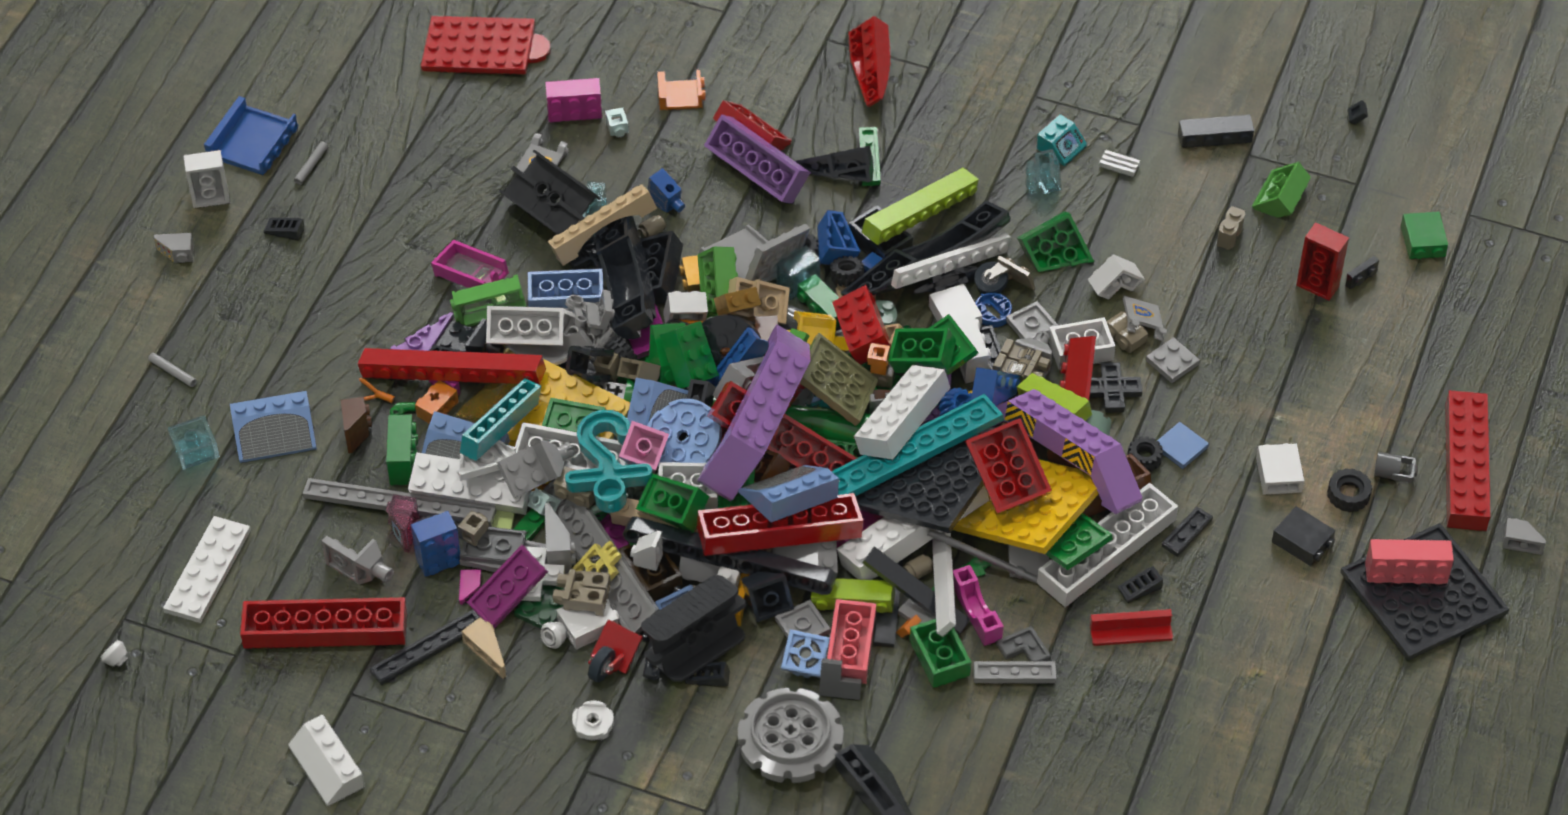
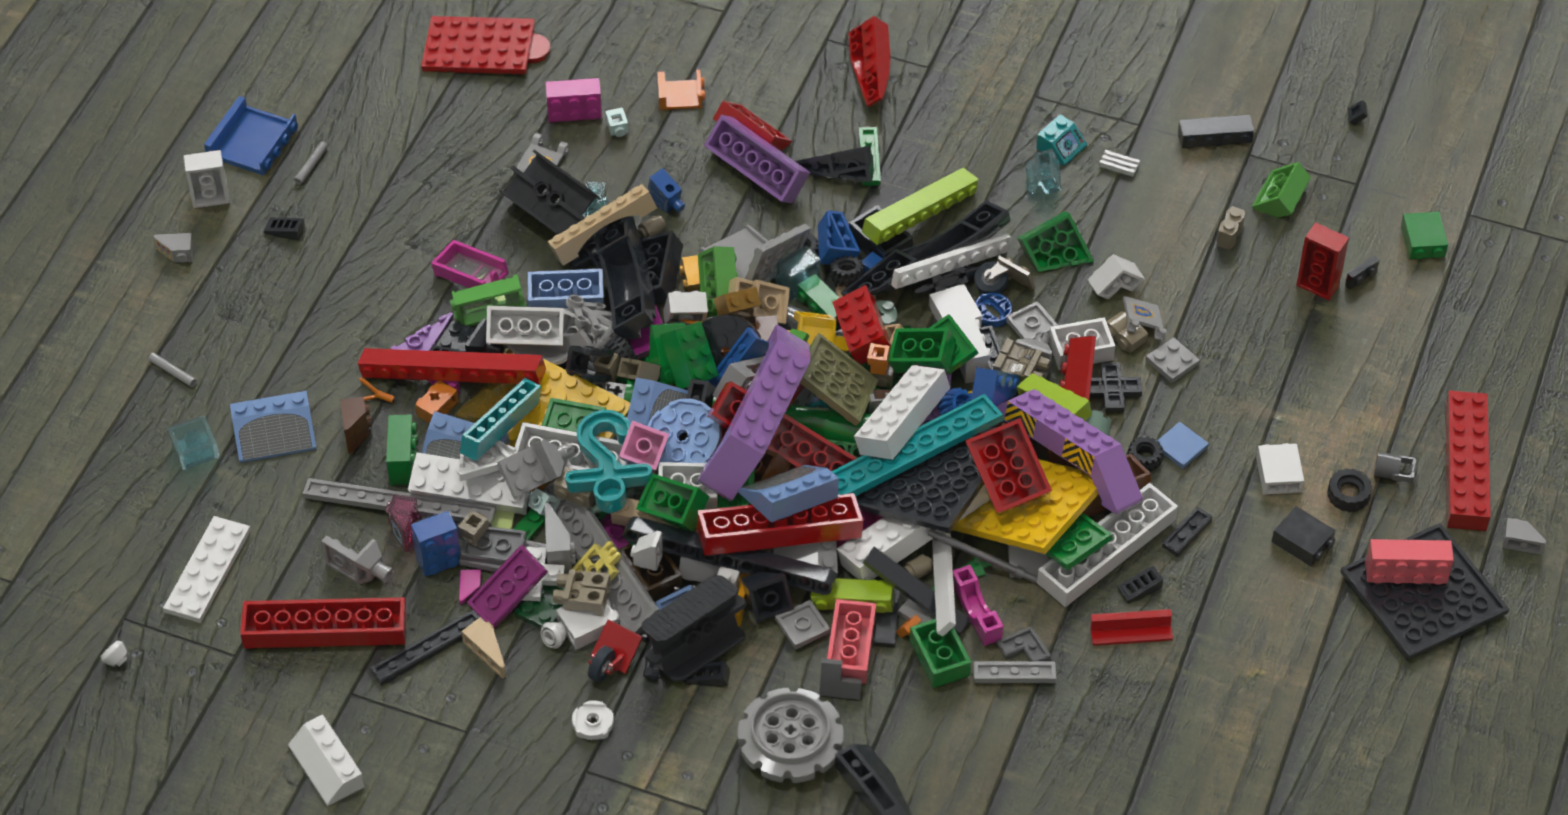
green arm [390,402,416,415] -> none
light grey bracket [586,290,615,330] -> none
light blue piece [781,629,830,678] -> none

